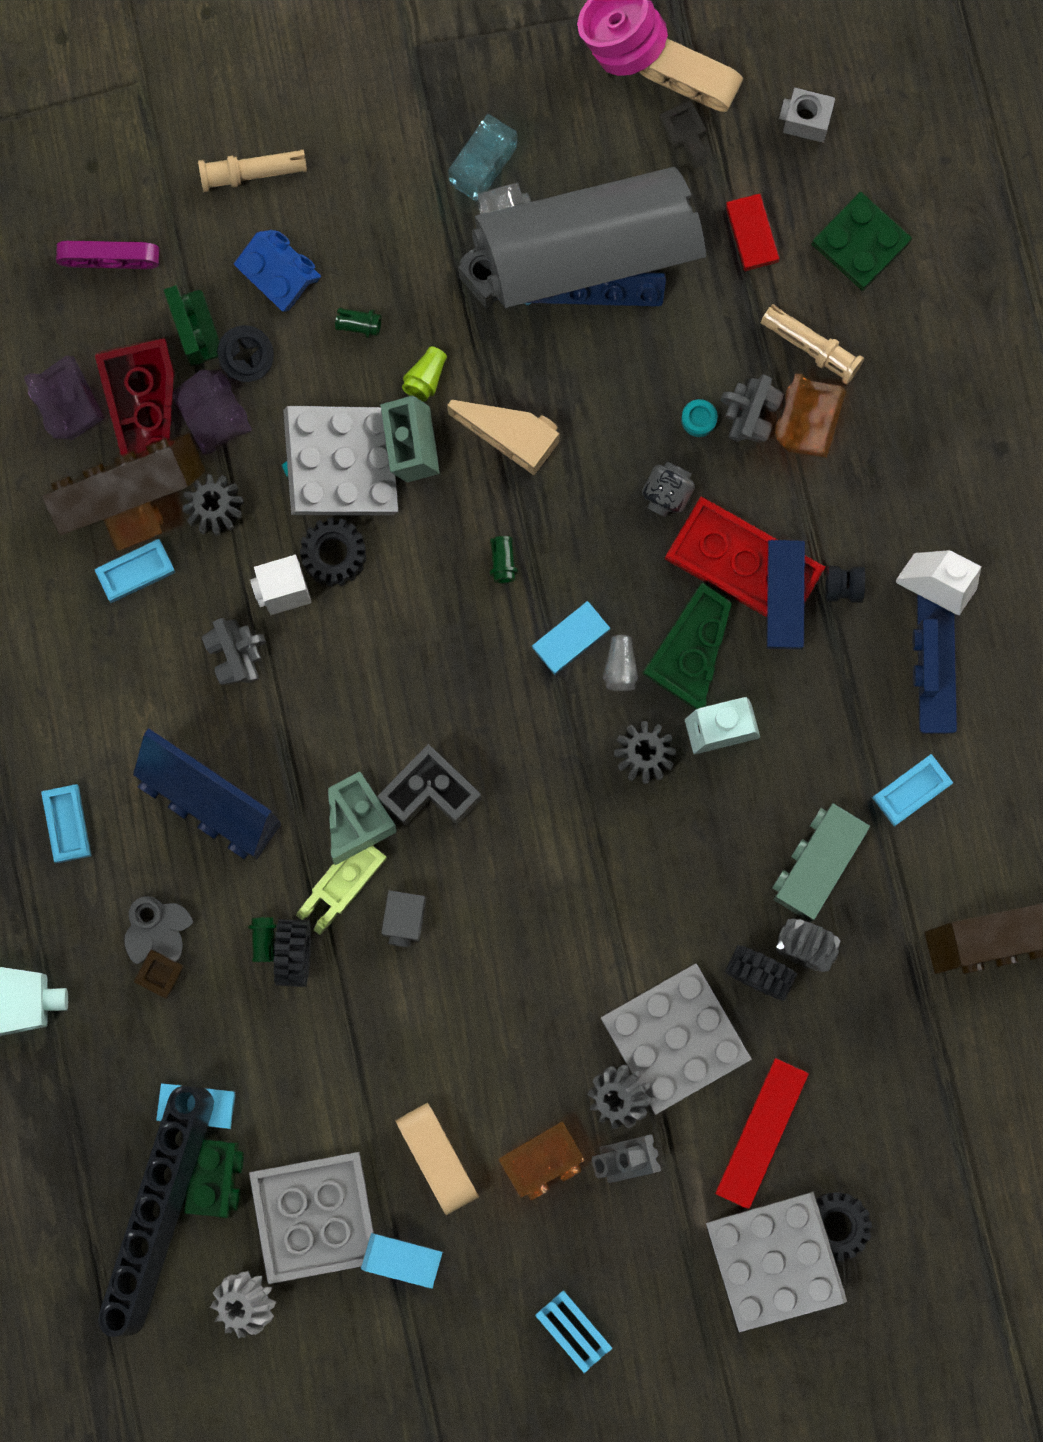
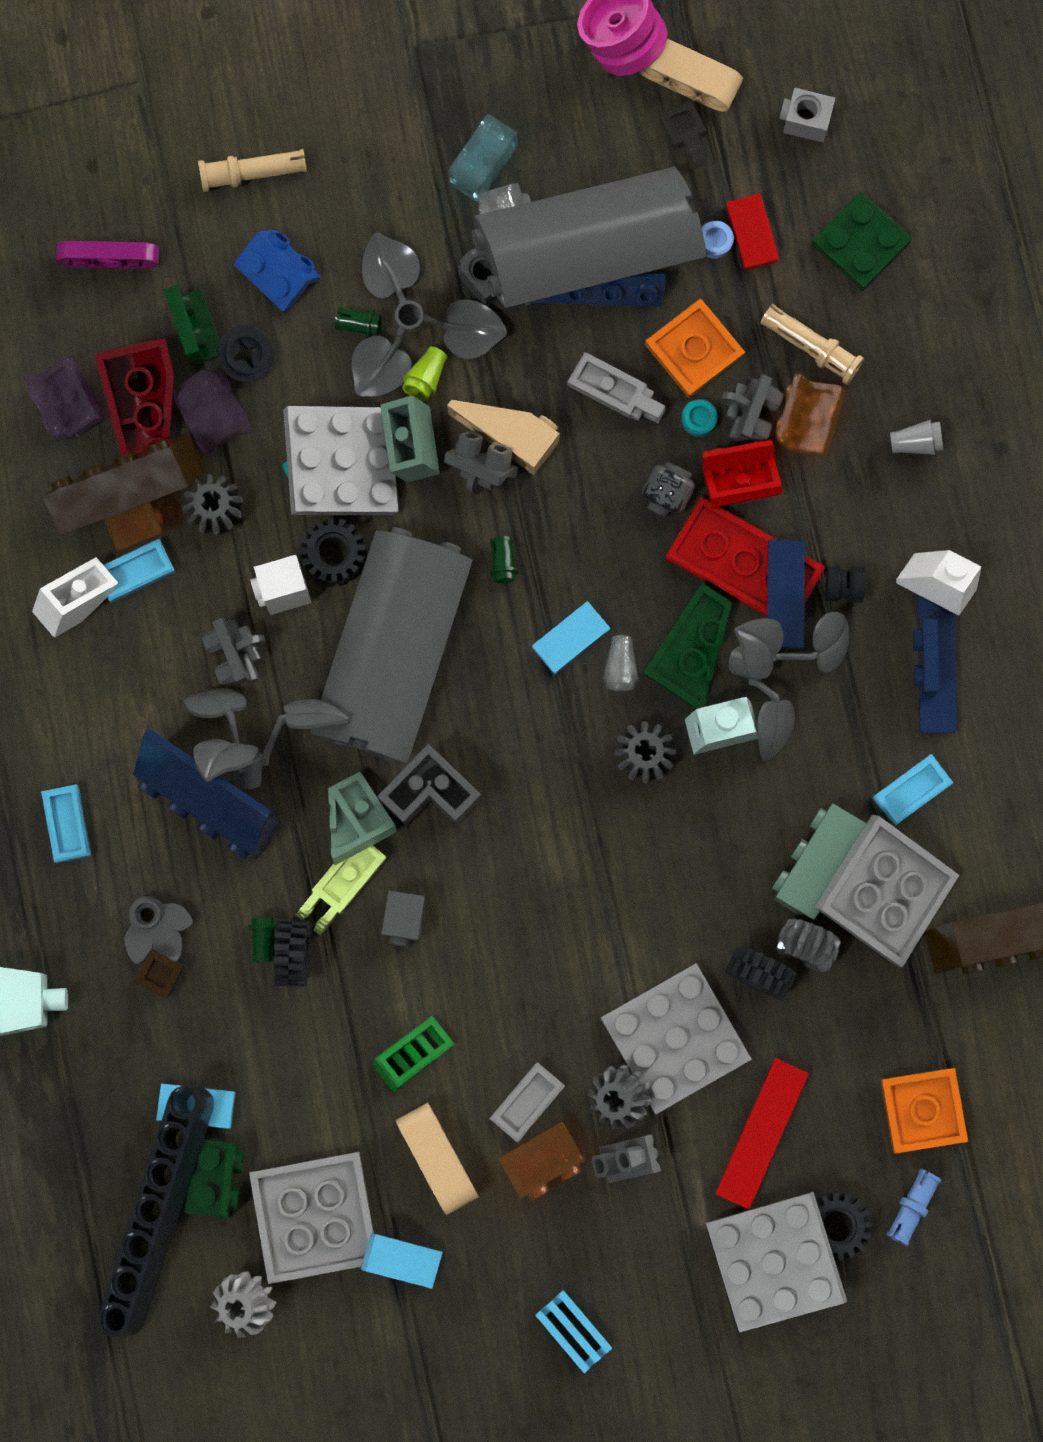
none -> white slope [32,557,118,638]
none -> dark grey plant [184,688,349,789]
none -> dark grey cylinder [310,527,473,764]
none -> dark grey plant [351,233,507,397]
none -> green slope [372,1016,455,1093]
none -> dark grey hips [444,430,518,495]
none -> light grey tile [489,1062,565,1143]
none -> light grey hinge [567,352,666,423]
none -> orange plate [645,298,745,398]
none -> light blue tile [702,221,734,259]
none -> red bracket [702,440,782,507]
none -> dark grey plant [729,612,850,761]
none -> light grey plate [814,814,959,968]
none -> orange plate [880,1068,968,1154]
none -> medium blue pin [886,1169,942,1246]
none -> light grey cone [890,419,943,455]

